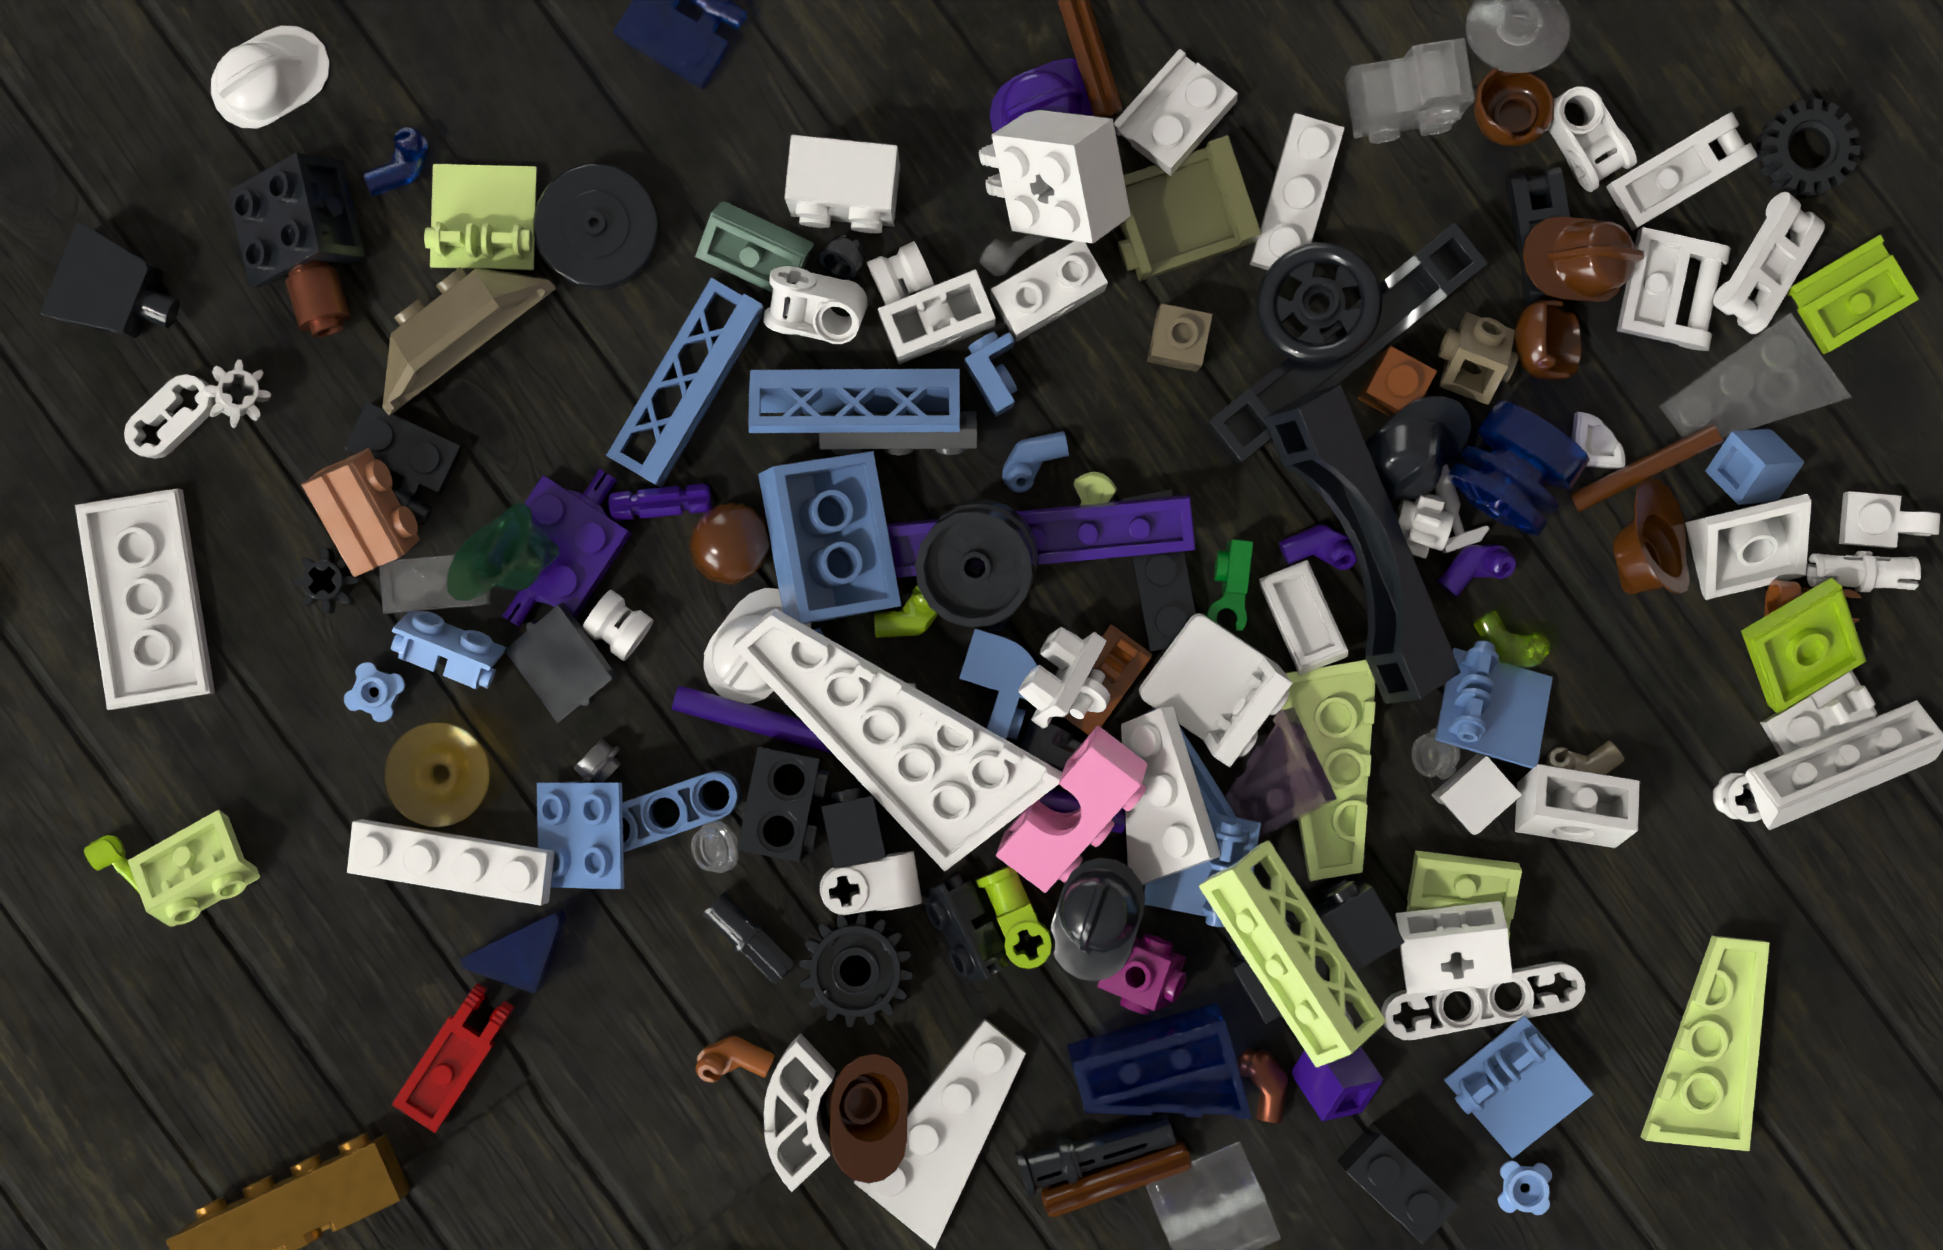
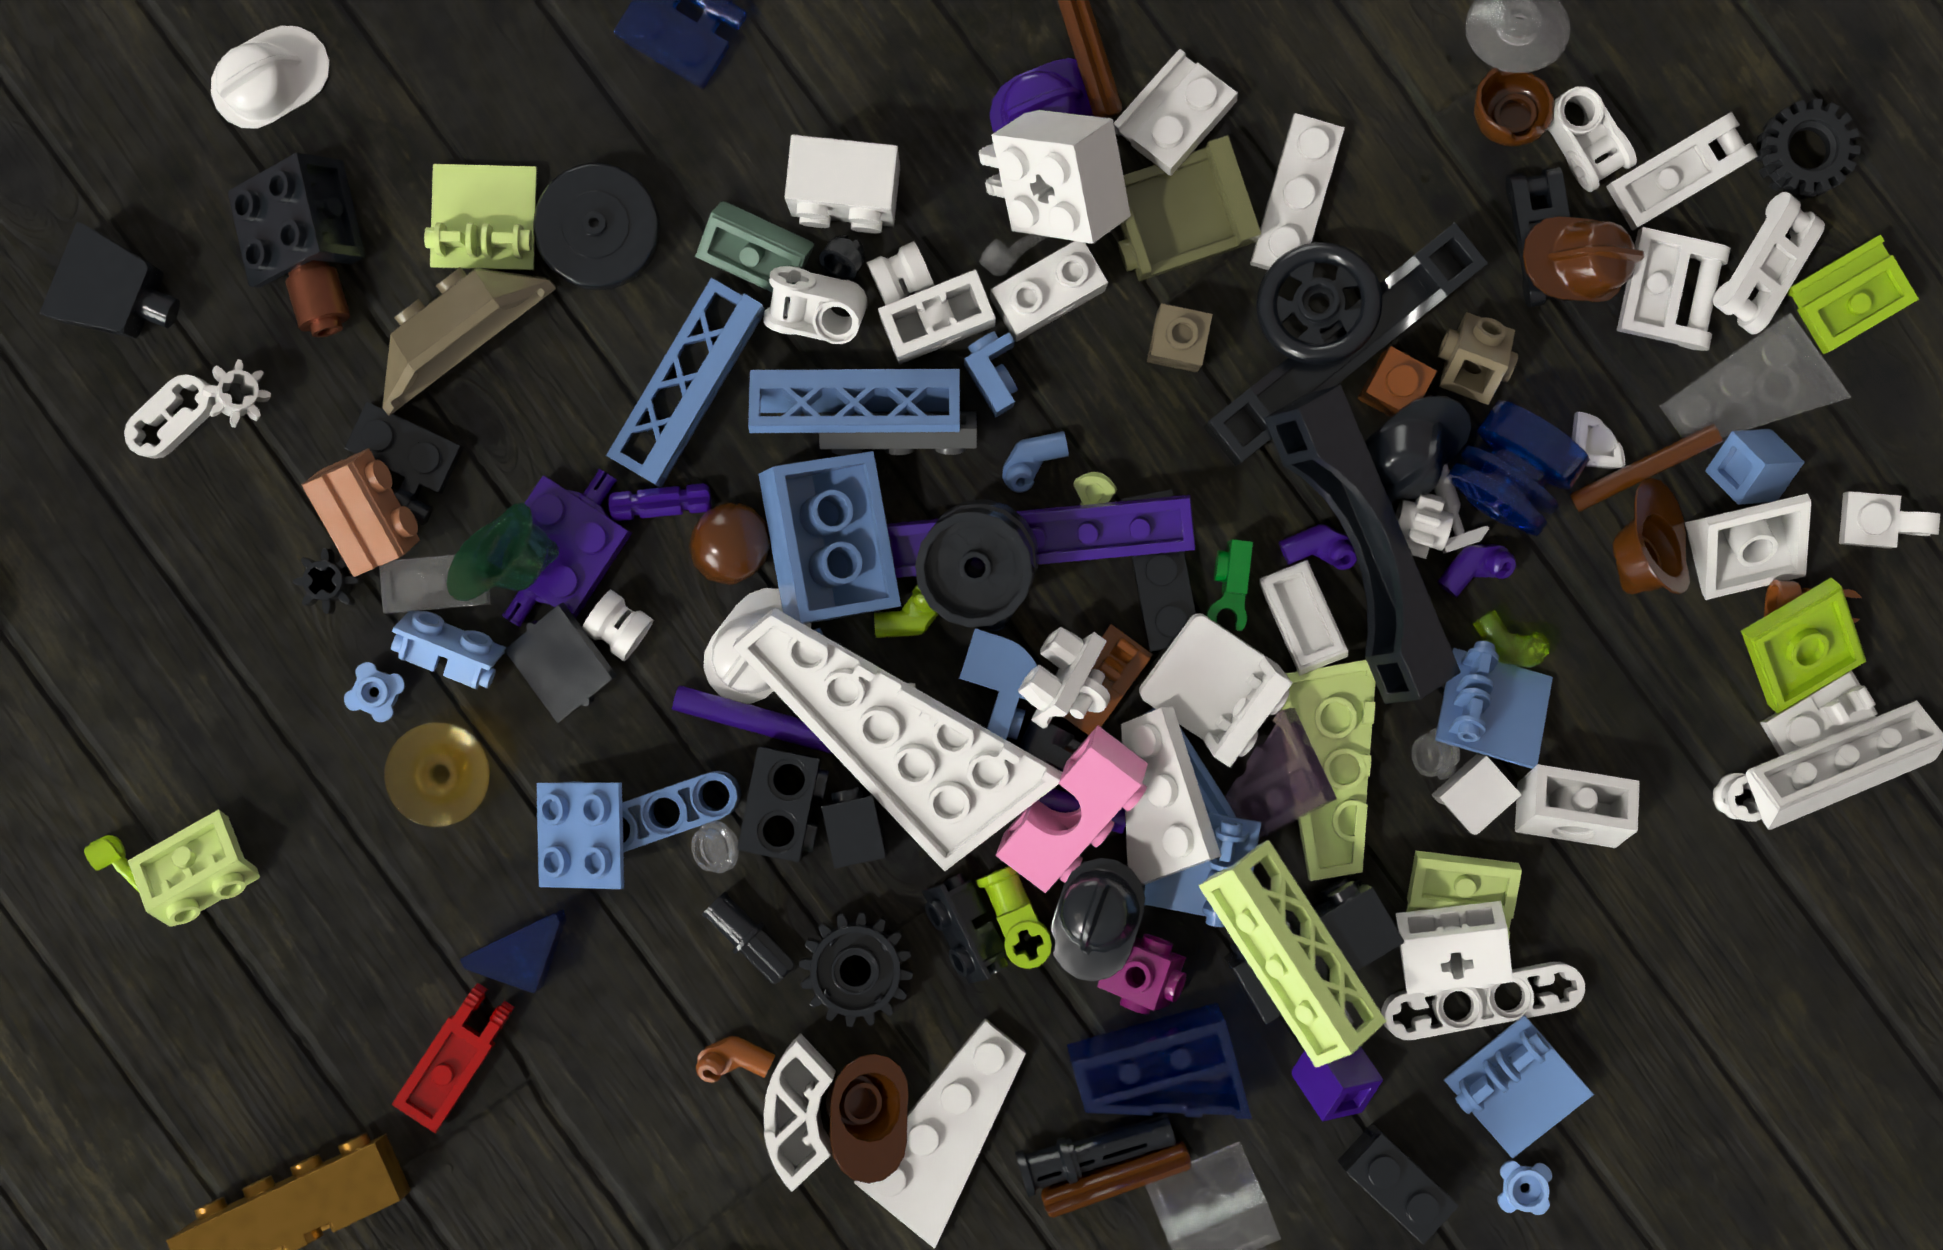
white tile [75,488,215,710] -> none
white plate [347,819,555,906] -> none
clear blue arm [363,127,428,196] -> none
flat silver plate [573,738,621,783] -> none
white piece [820,851,922,915] -> none
copper arm [1237,1049,1288,1123] -> none
clear brick [1345,38,1475,143] -> none
reddish brown hair [1513,300,1581,380] -> none
dark tan arm [1545,741,1625,775] -> none
yellowish green wing [1640,936,1769,1151] -> none
white pin [1806,551,1921,592] -> none

